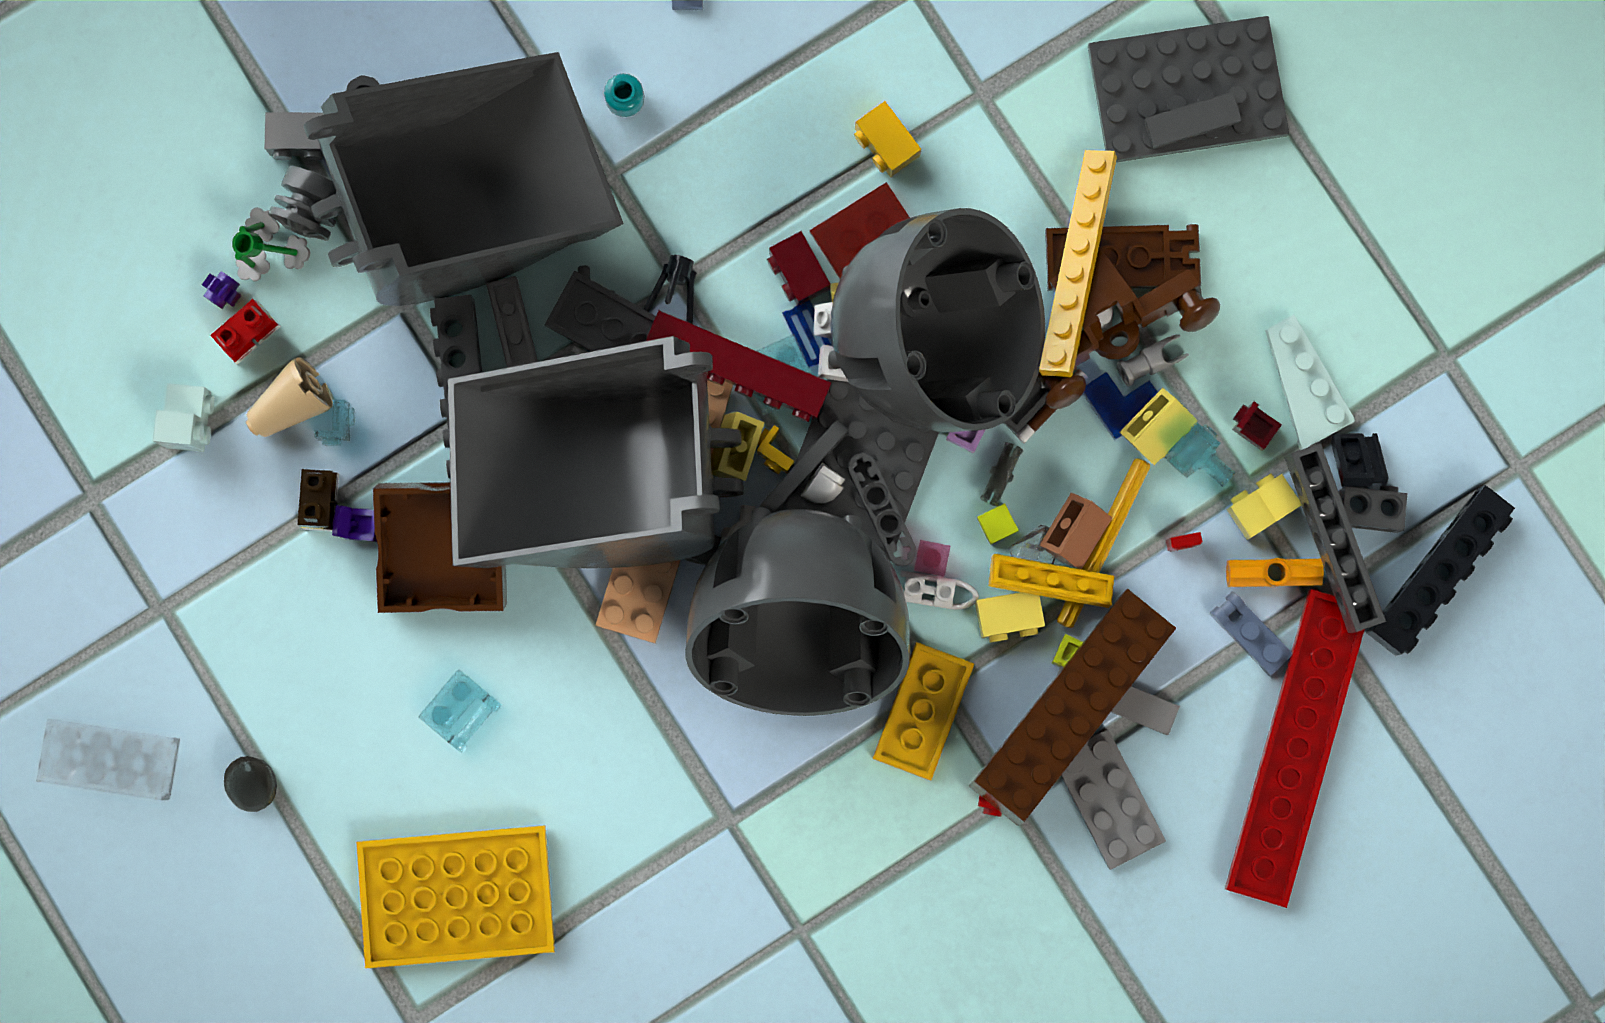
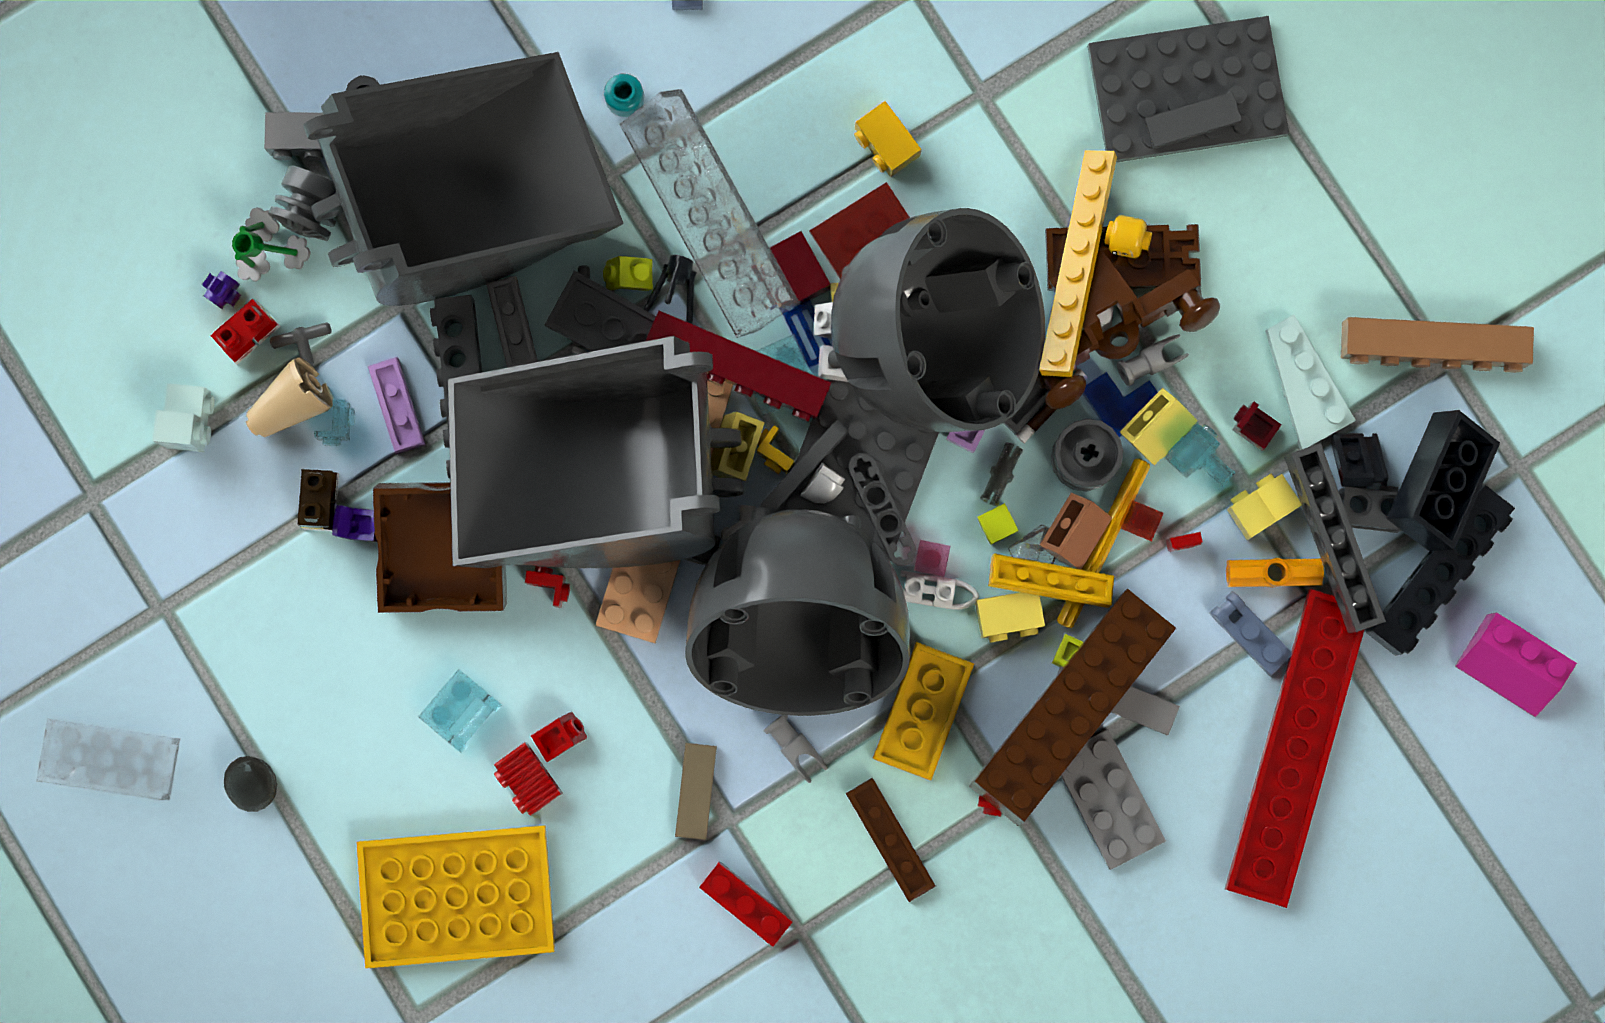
none -> dark grey piece [270,322,332,365]
none -> lavender tile [368,357,426,455]
none -> red brick [494,742,563,816]
none -> red bracket [525,566,570,608]
none -> red bracket [531,712,587,762]
none -> neon yellow bracket [603,256,653,291]
none -> clear brick [619,89,800,338]
none -> dark tan tile [675,743,717,840]
none -> red brick [699,861,793,947]
none -> light grey piece [764,715,828,783]
none -> reddish brown tile [846,778,936,902]
none -> dark grey wheel [1051,419,1123,492]
none -> yellow head [1105,215,1152,258]
none -> clear red plate [1121,500,1164,542]
none -> medium nougat brick [1341,317,1534,373]
none -> black brick [1387,410,1500,551]
none -> dark pink slope [1455,612,1577,717]

